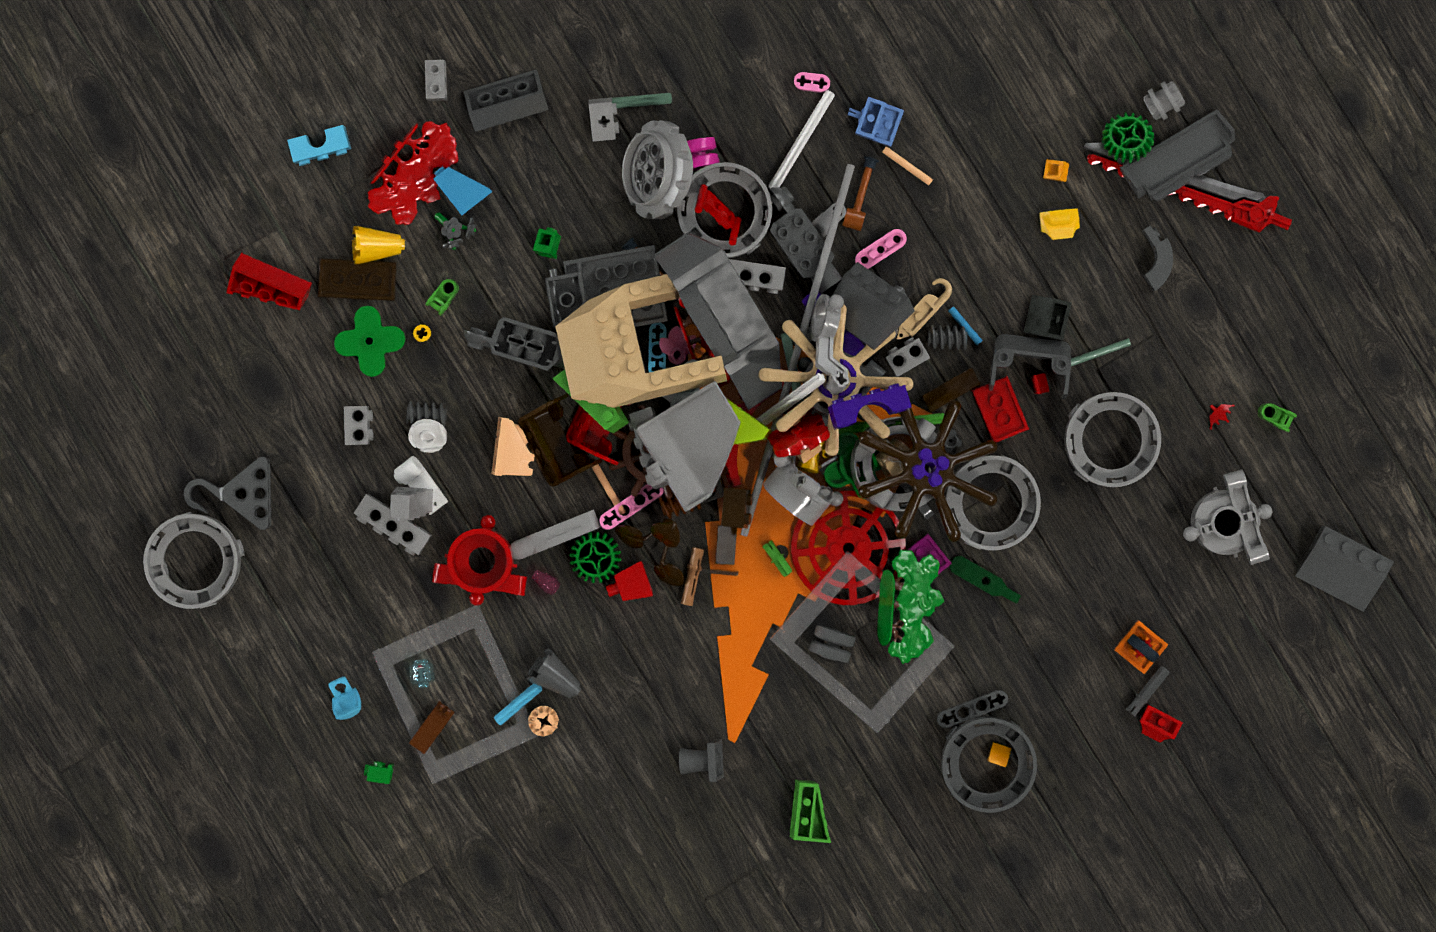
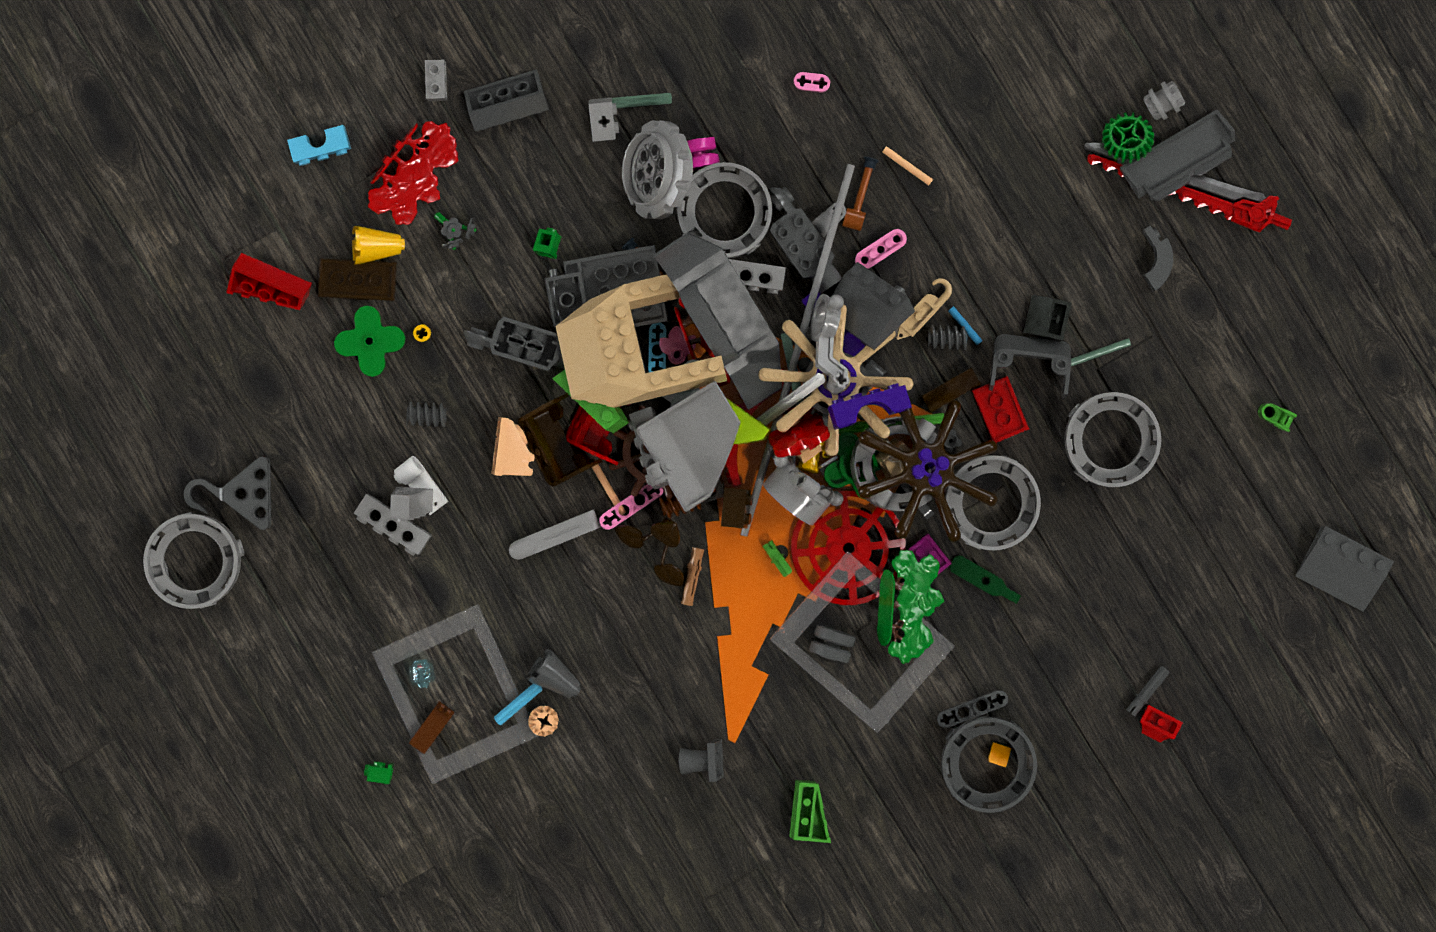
medium azure piece [328,677,361,720] -> none
light grey brick [344,406,373,445] -> none
white tile [408,419,447,453] -> none
bright green piece [425,279,459,316] -> none
red piece [432,515,527,606] -> none
dark azure slope [433,166,492,215] -> none
clear pink cone [531,570,561,595] -> none
green gear [570,532,621,583] -> none
red torso [606,561,654,601] -> none
red plate [695,184,741,246] -> none
clear smoke piece [701,567,739,576] -> none
dark brown slope [715,525,737,565] -> none
white axle [768,90,835,188] -> none
medium blue plate [848,97,904,147] -> none
light grey brick [885,337,930,377] -> none
red slope [1031,373,1049,395] -> none
yellow slope [1039,208,1080,240] -> none
light orange slope [1043,159,1069,182] -> none
orange plate [1114,620,1168,674] -> none
light grey piece [1183,469,1273,565] -> none
red piece [1209,404,1235,430] -> none

